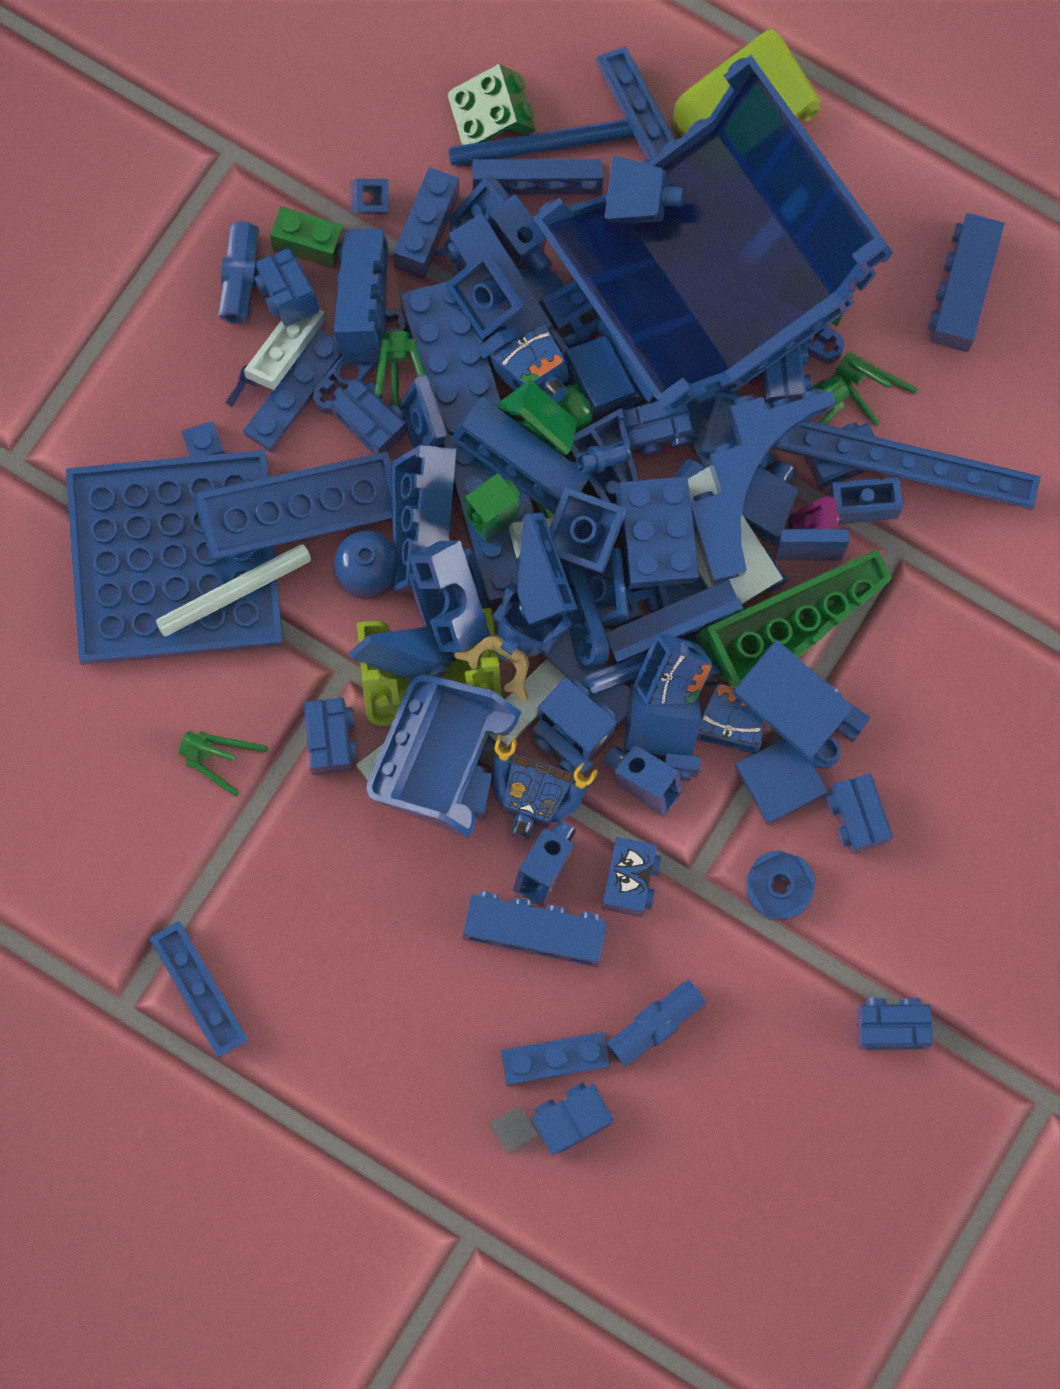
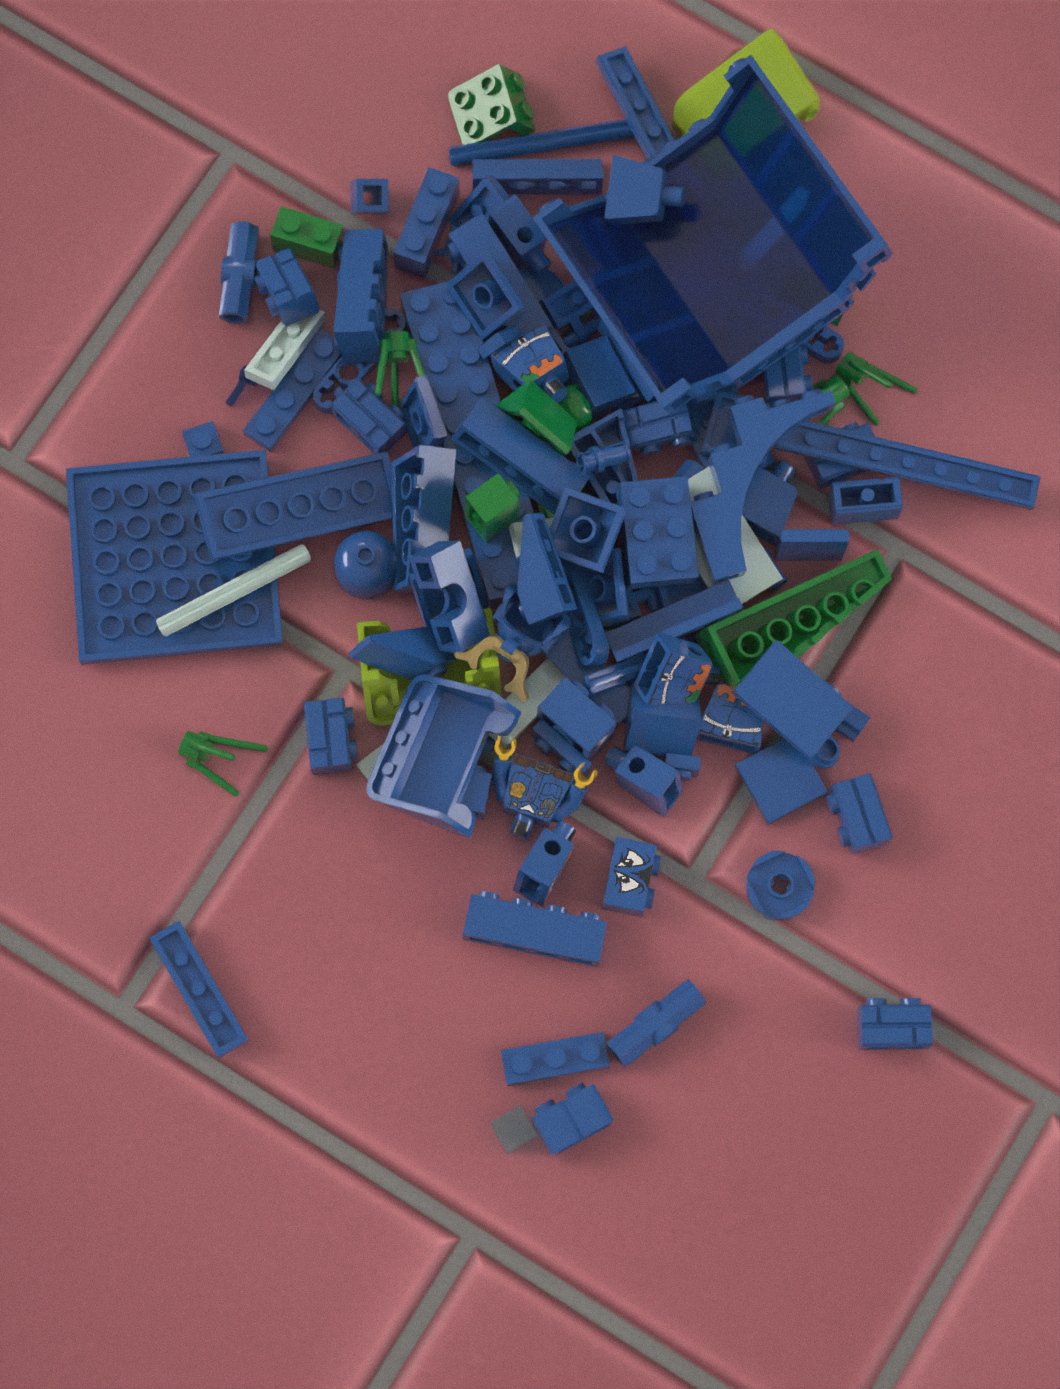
magenta plate [789,496,839,529] -> none
blue brick [928,213,1005,352] -> none

